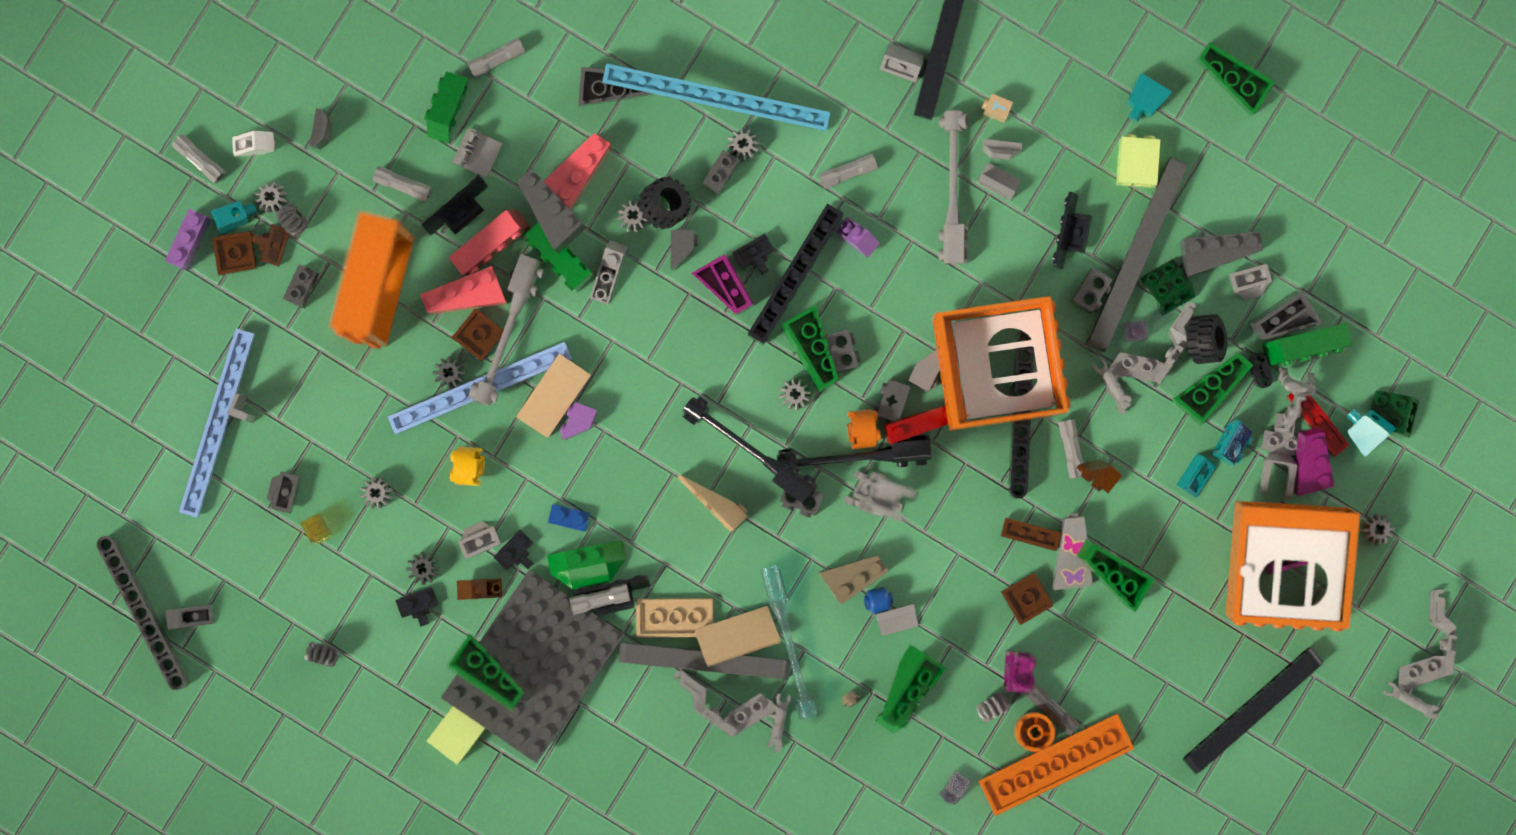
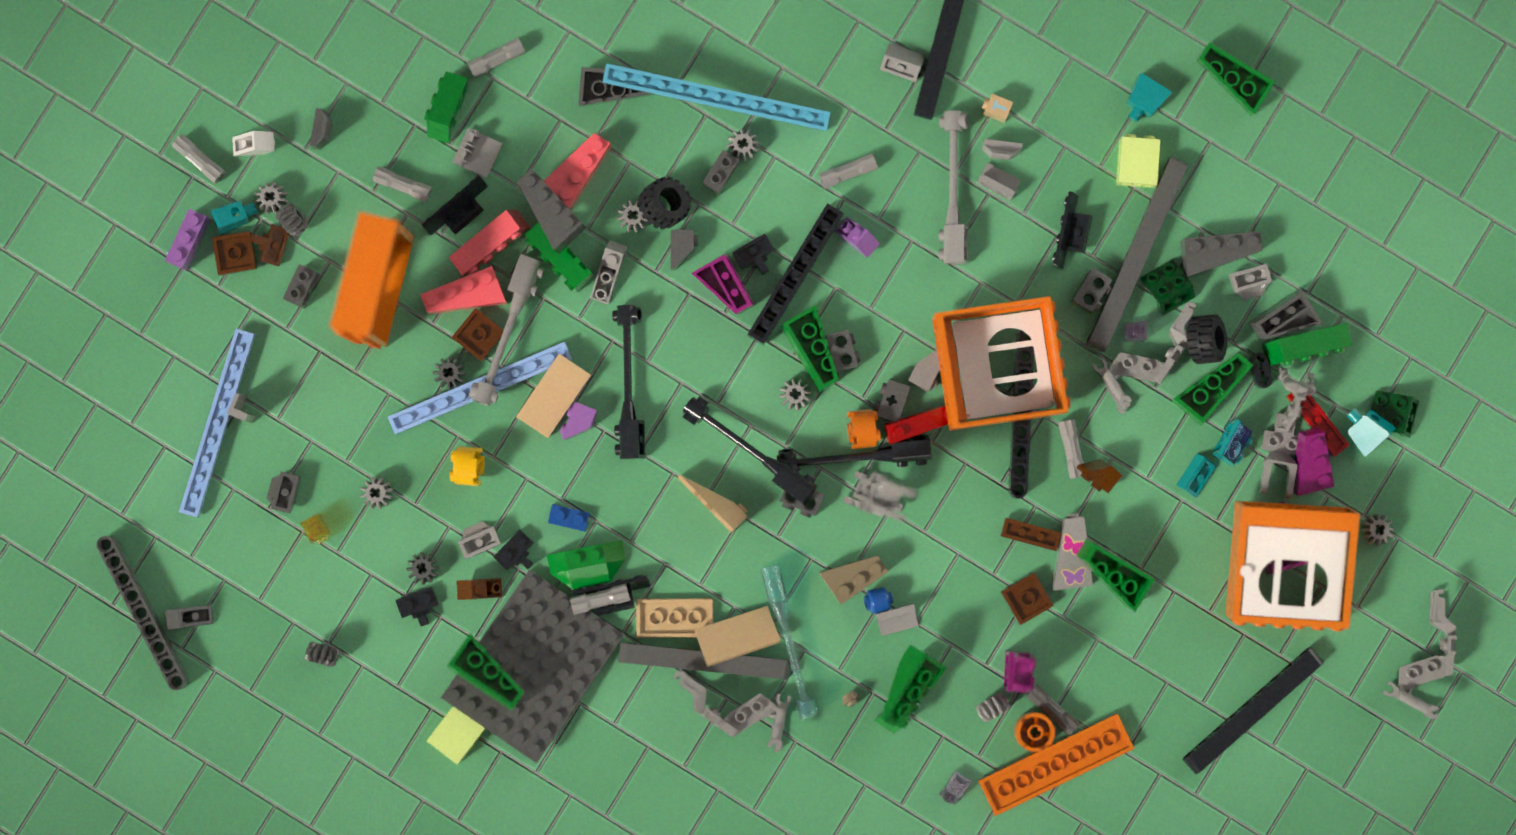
none -> black bar [612,305,645,459]

